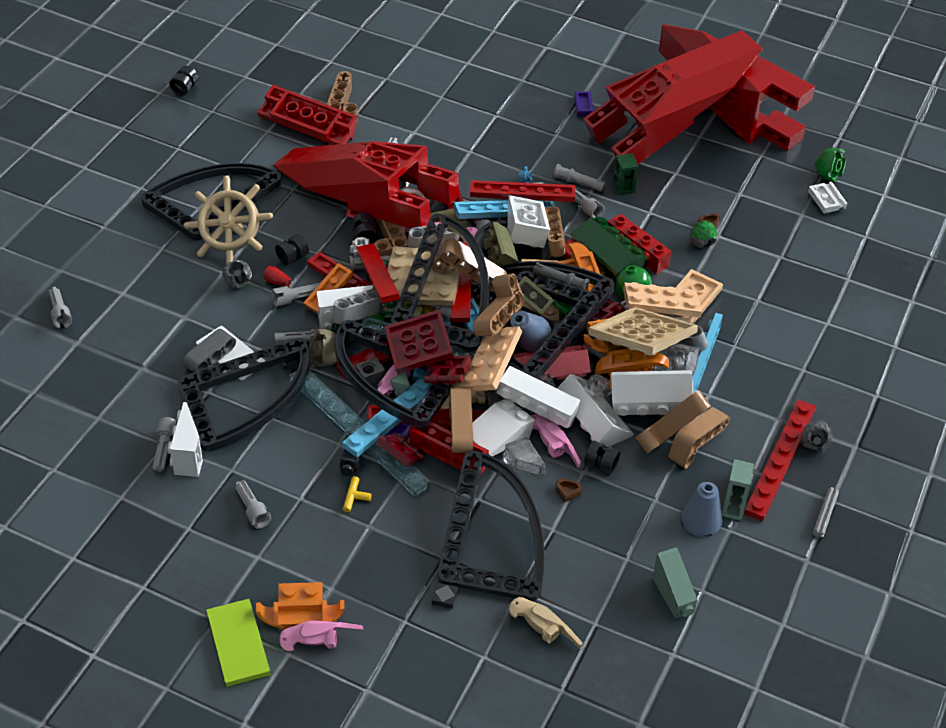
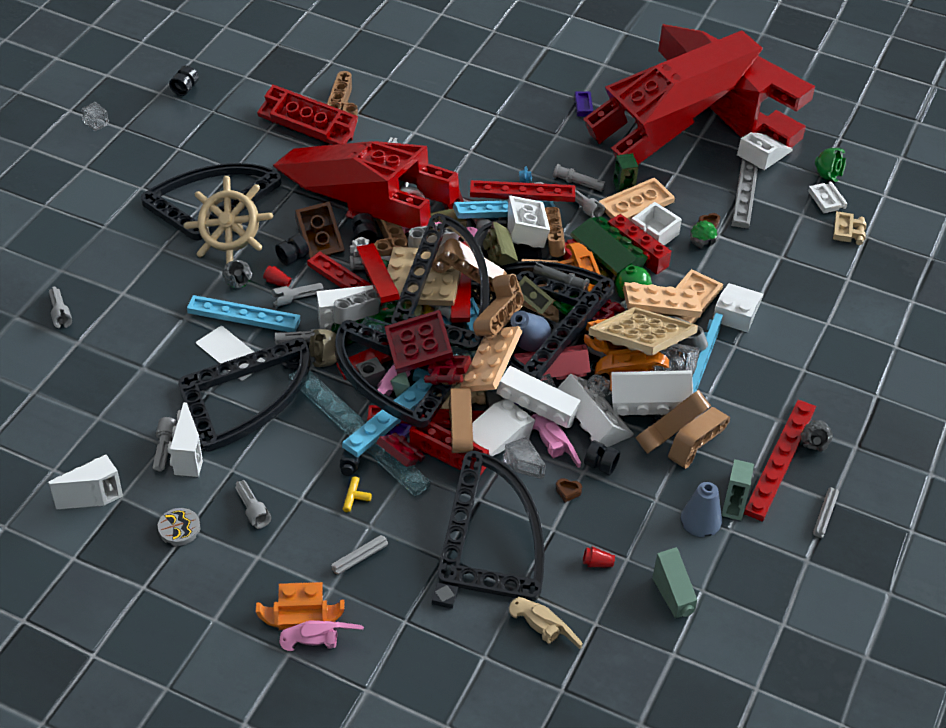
dark grey beam [183,329,236,373] -> none
lime tile [207,599,271,687] -> none
orange plate [304,263,354,314] -> none
none -> white slope [48,455,123,509]
none -> clear brick [82,102,109,131]
none -> light grey tile [158,508,200,546]
none -> medium azure plate [187,295,301,332]
none -> reddish brown slope [295,201,345,259]
none -> light grey axle [331,535,388,575]
none -> red cone [583,546,615,568]
none -> light nougat plate [599,178,675,221]
none -> white piece [631,202,682,246]
none -> white slope [713,283,764,332]
none -> light grey tile [731,158,758,229]
none -> white slope [737,132,793,170]
none -> tan plate [833,211,866,245]

